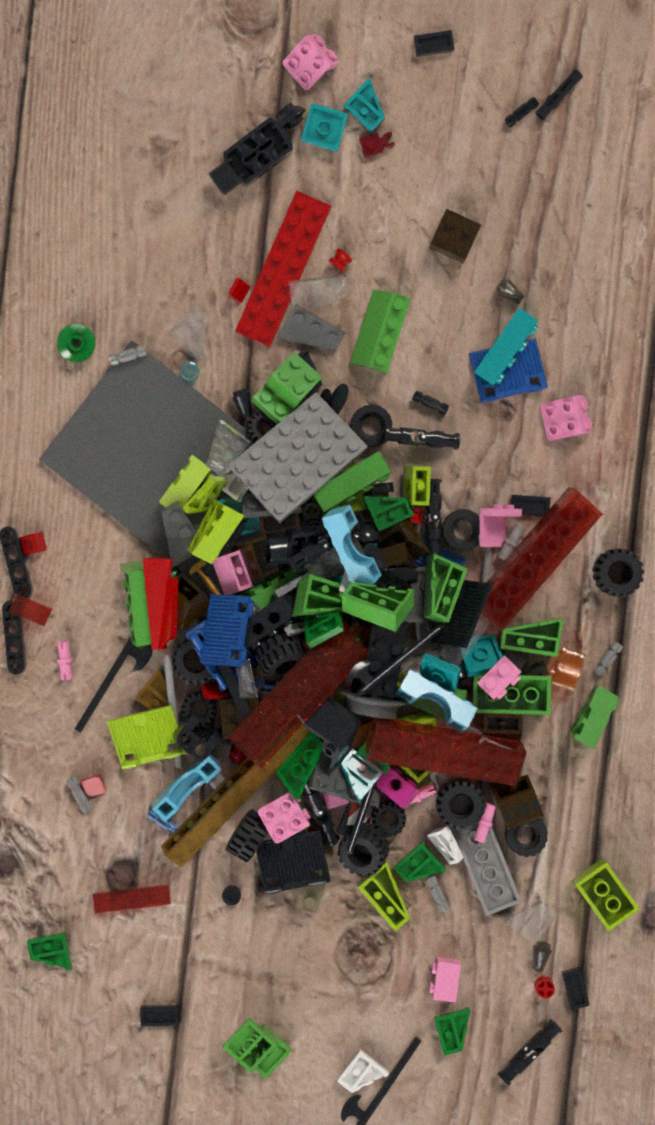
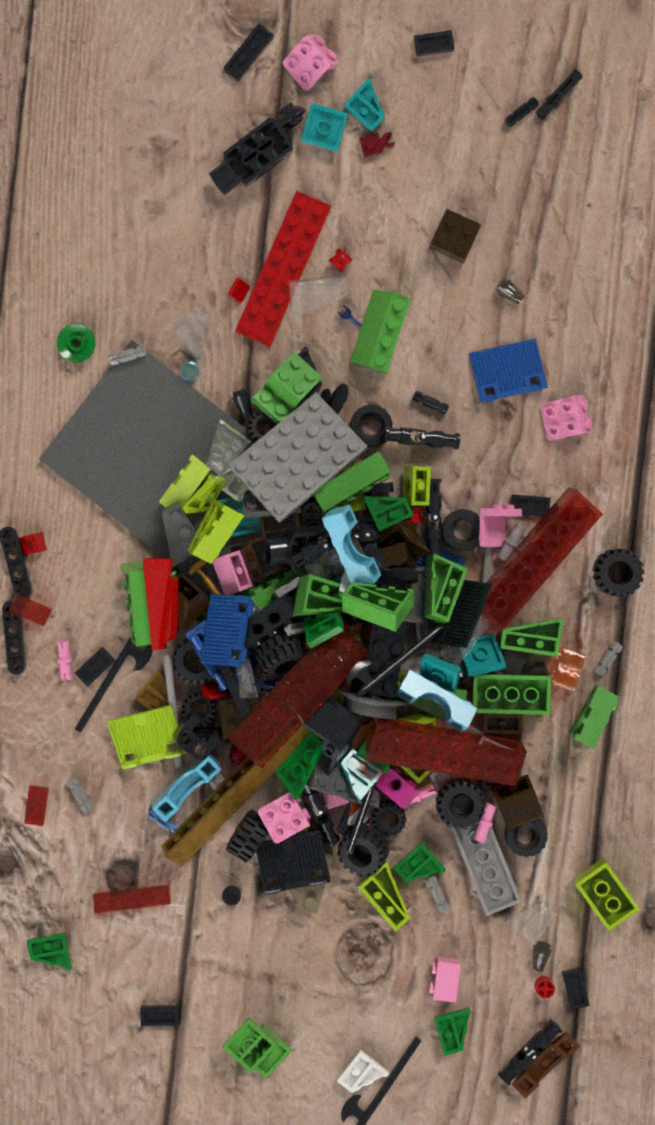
slope [81,774,107,798] -> none
black axle [225,512,249,549] -> none
dark grey wing [277,304,346,350] -> none
white wing [426,825,464,865] -> none
teal wedge [474,308,539,386] -> none
bright pink bracket [477,655,521,700] -> none
none -> clear red tile [24,785,49,826]
none -> black tile [75,647,116,687]
none -> black tile [223,23,274,82]
none -> clear blue hand [337,305,362,328]
none -> reddish brown slope [512,1032,580,1098]

